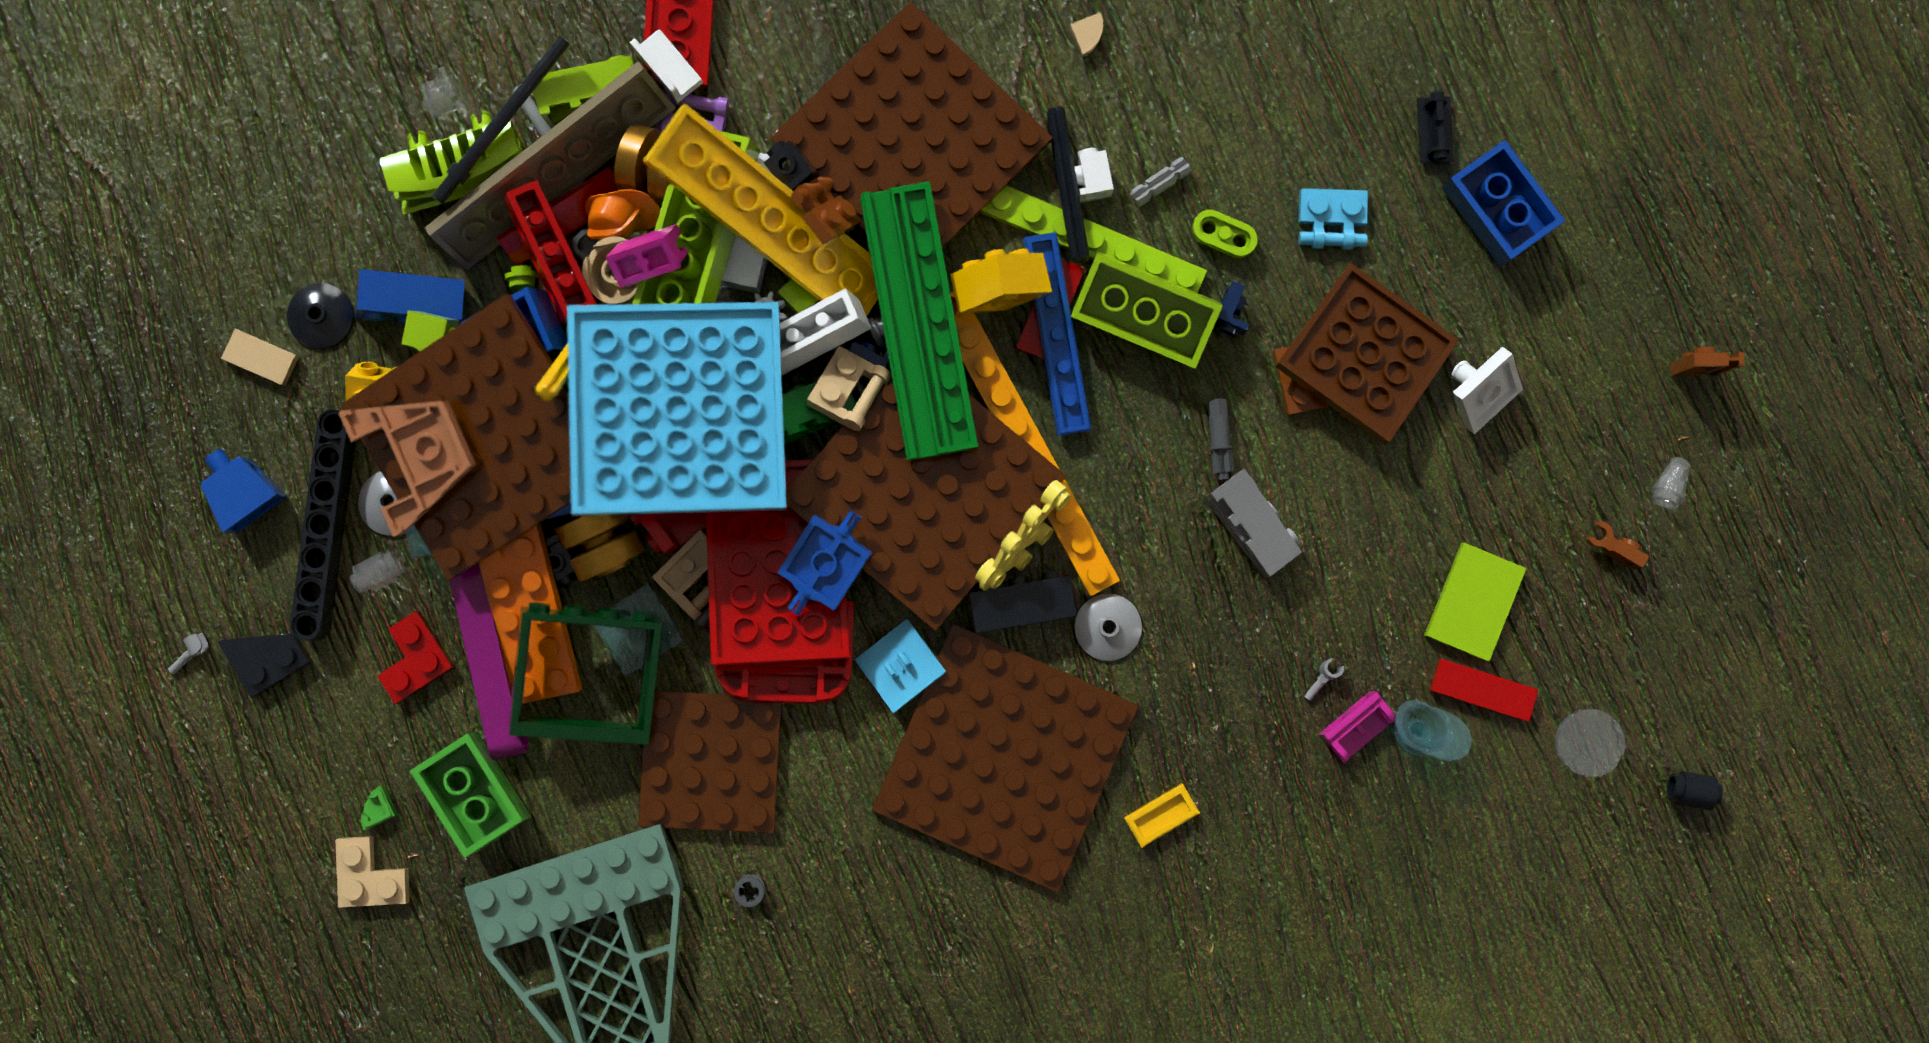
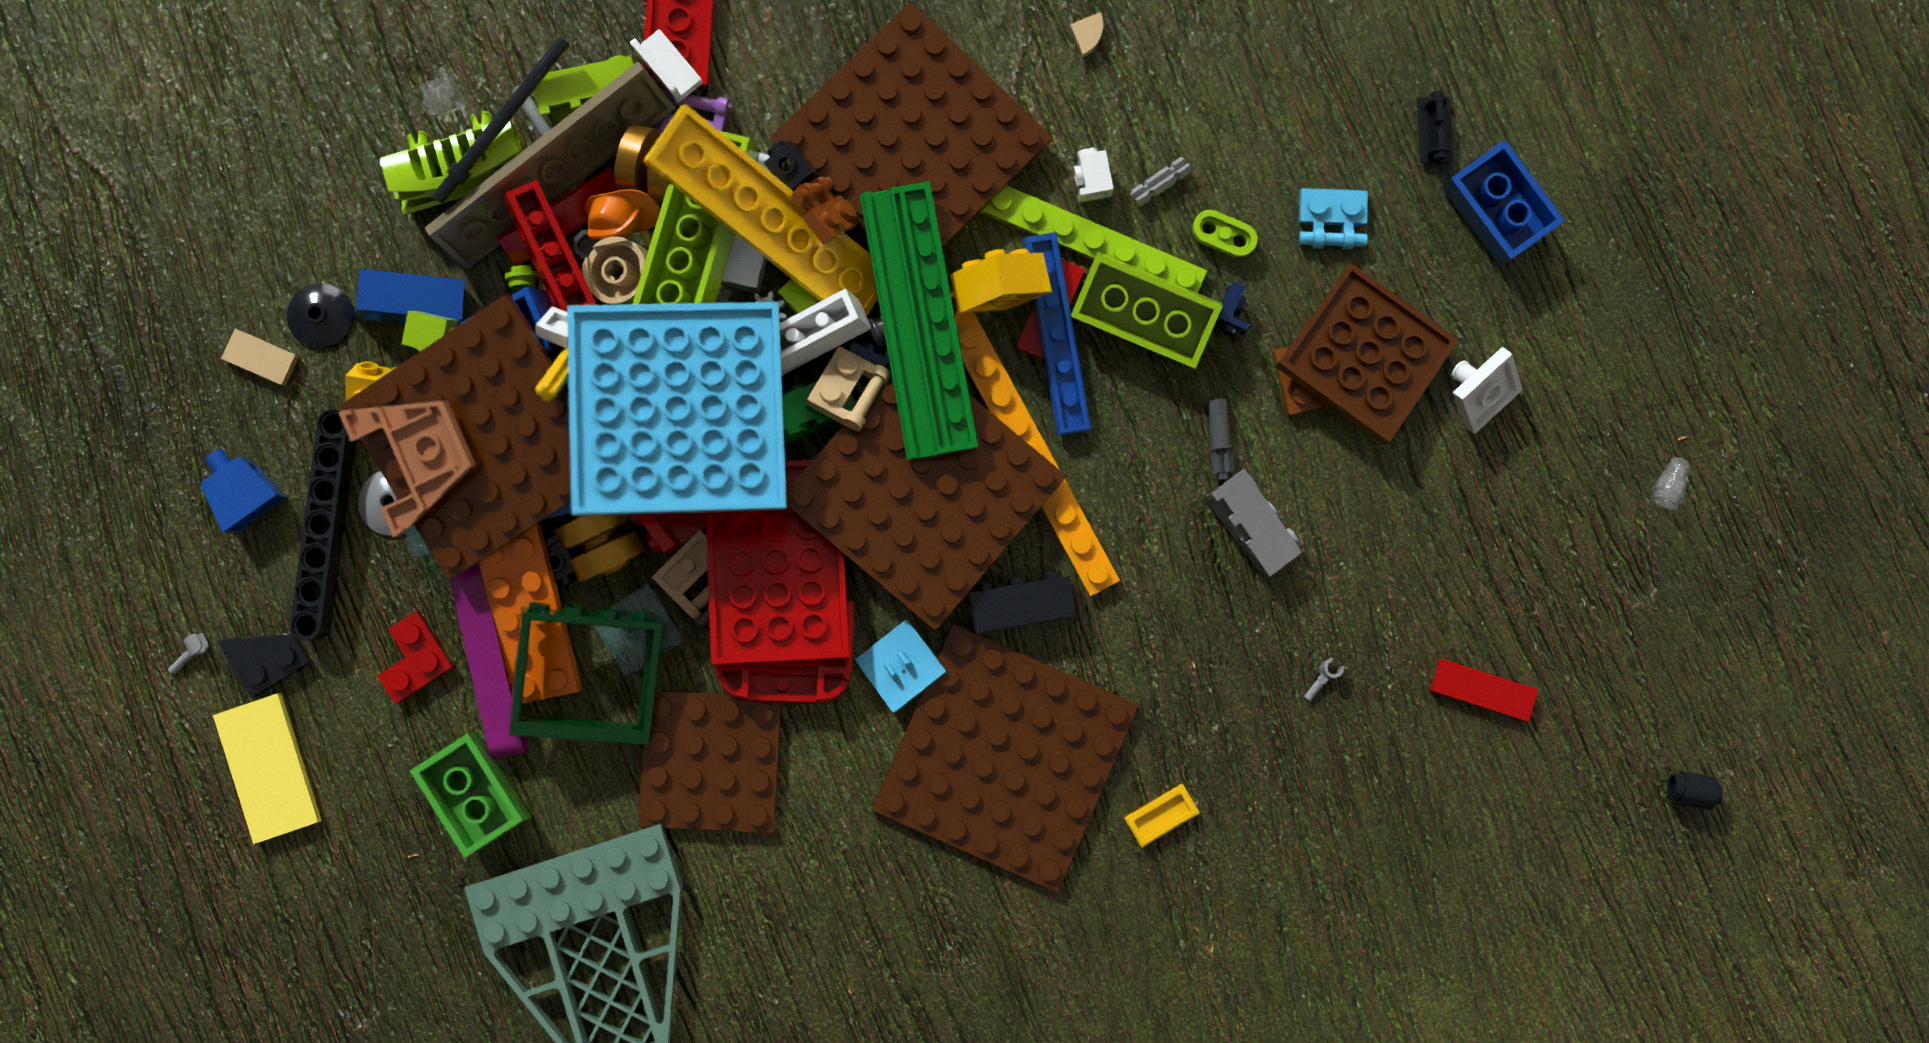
tan plate [336,836,410,908] -> none
clear brick [350,550,404,596] -> none
bright green tile [361,785,398,831] -> none
dark pink hinge [605,224,687,288] -> none
dark grey bush [734,874,766,907] -> none
blue plate [777,510,873,615] -> none
light yellow plant [975,480,1071,591] -> none
black axle [1047,106,1090,264] -> none
light grey dish [1075,594,1142,661] -> none
dark pink hinge [1319,691,1397,763] -> none
clear light blue piece [1392,700,1472,762] -> none
lime tile [1424,542,1527,662] -> none
clear tile [1555,709,1625,777] -> none
dark orange plate [1585,521,1650,569] -> none
dark orange plate [1670,347,1745,376] -> none
none -> light yellow tile [213,693,322,844]
none -> white plate [535,307,568,348]

